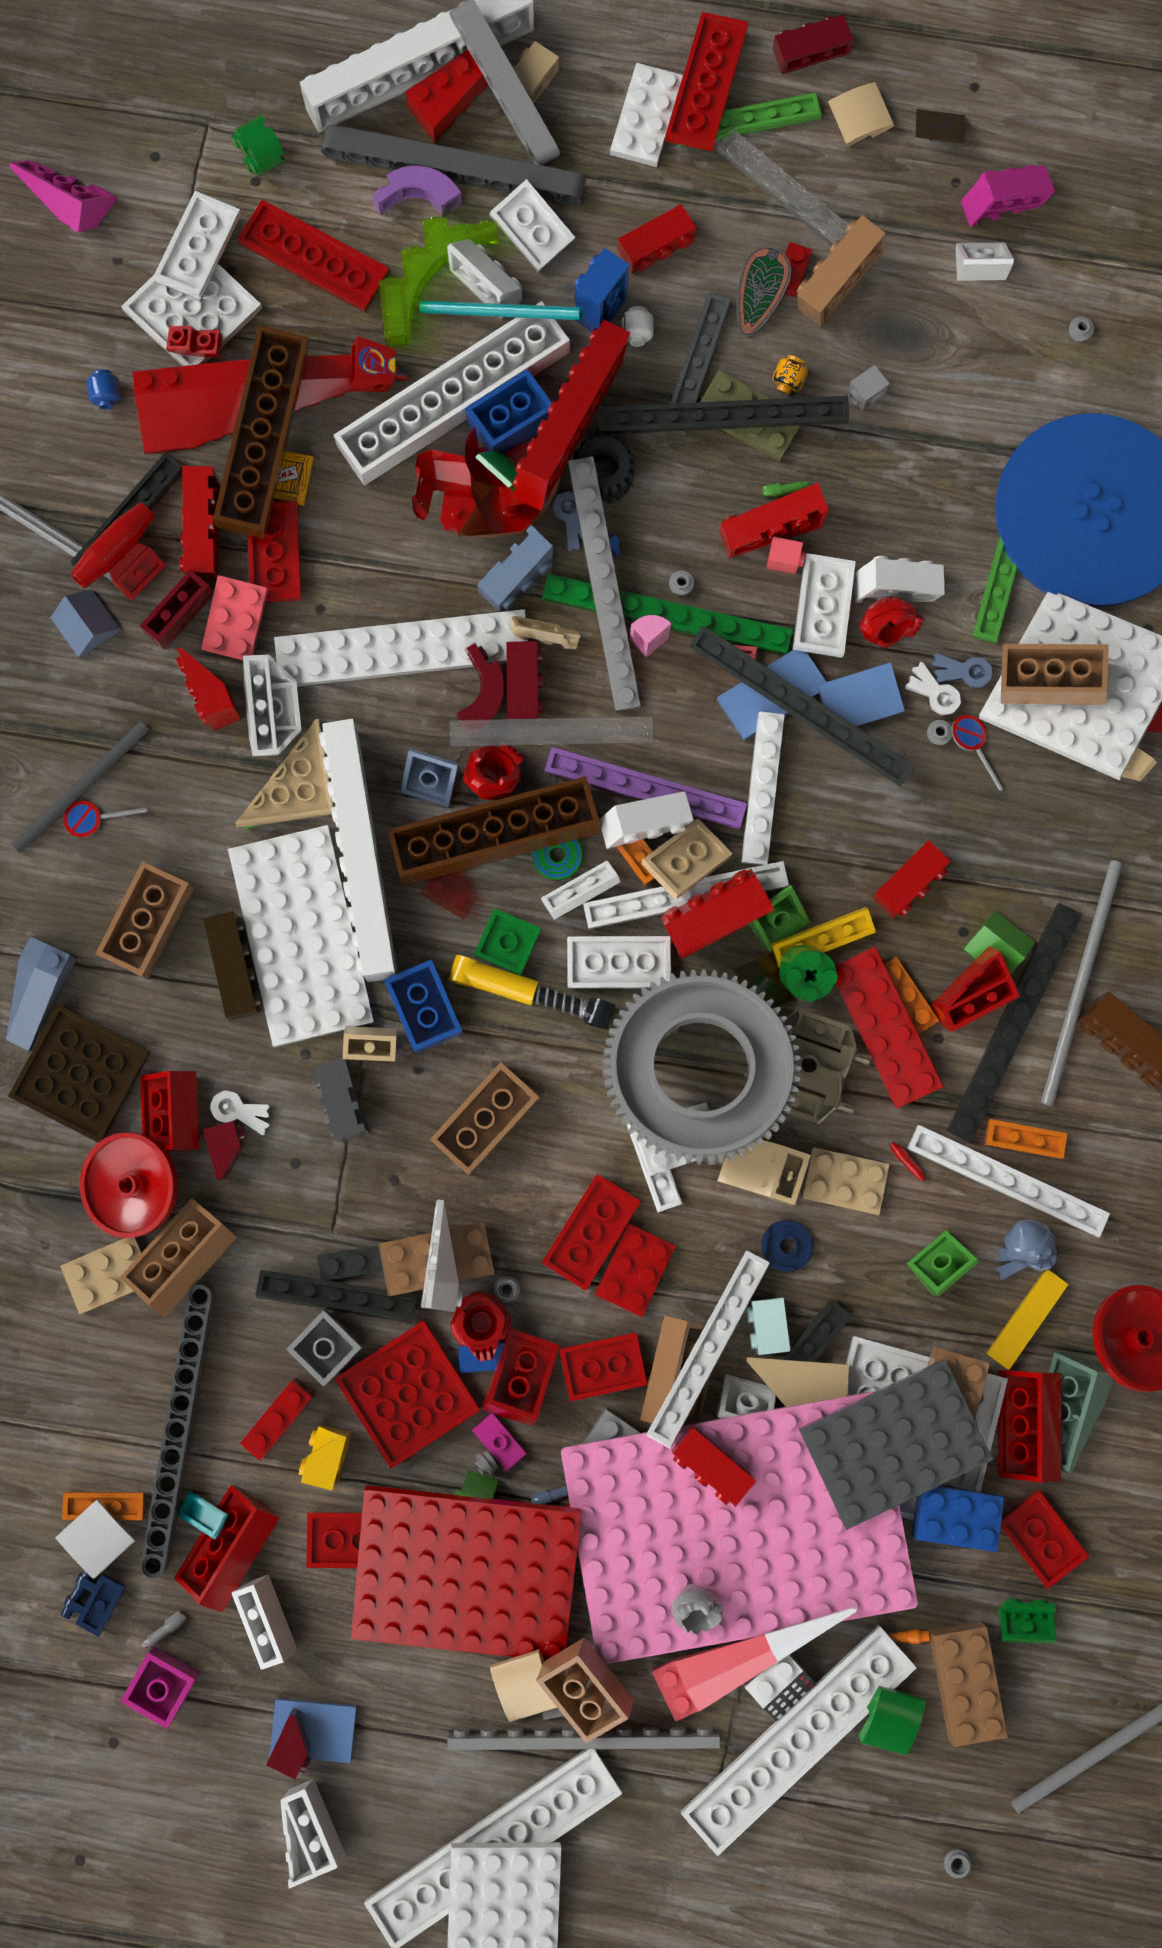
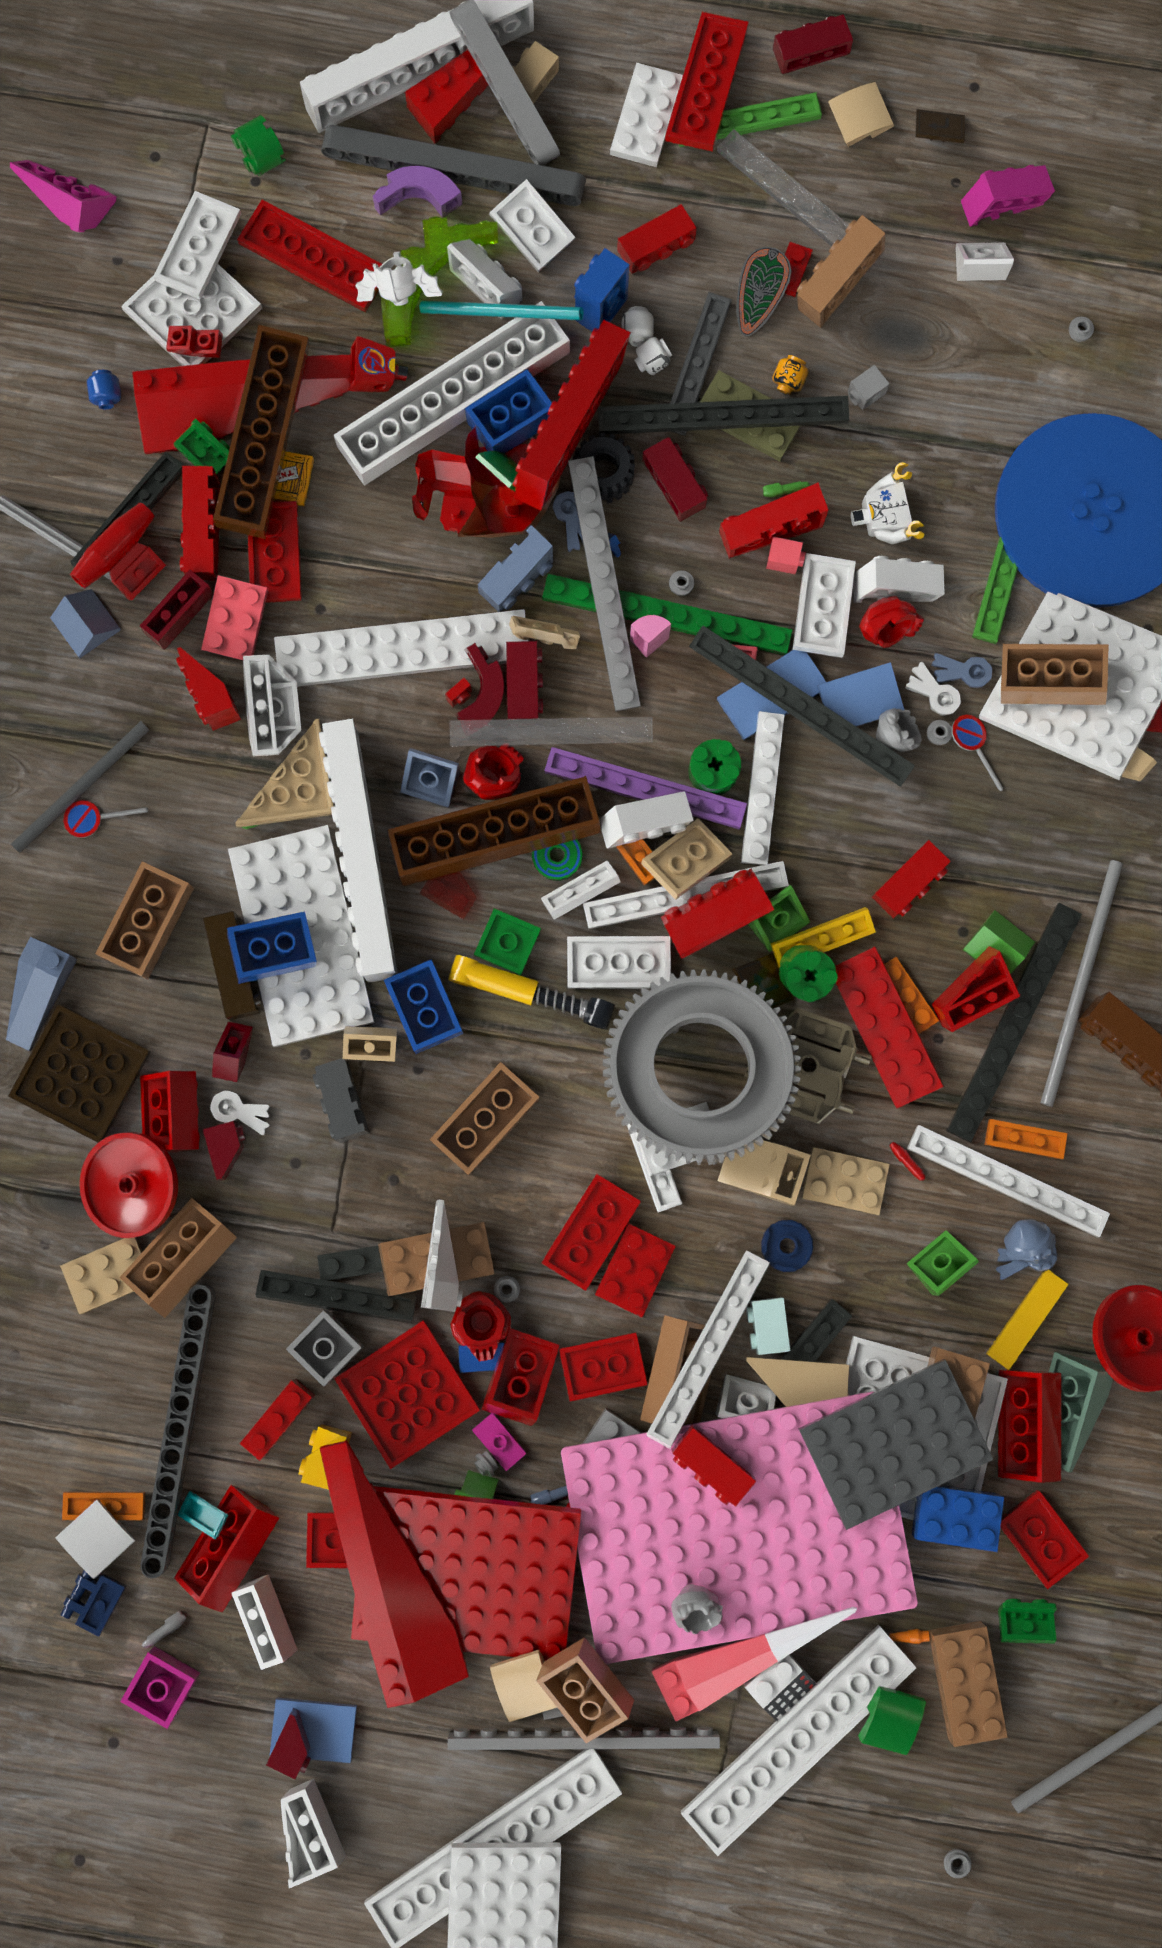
none -> green bracket [174,419,230,475]
none -> dark red slope [212,1021,253,1082]
none -> blue brick [227,911,317,984]
none -> red wedge [320,1440,469,1708]
none -> white helmet [355,252,443,306]
none -> red plate [445,678,472,707]
none -> white head [634,337,673,375]
none -> dark red brick [642,437,708,522]
none -> green brick [688,739,741,795]
none -> white torso [851,462,924,545]
none -> light grey hair [876,708,922,752]

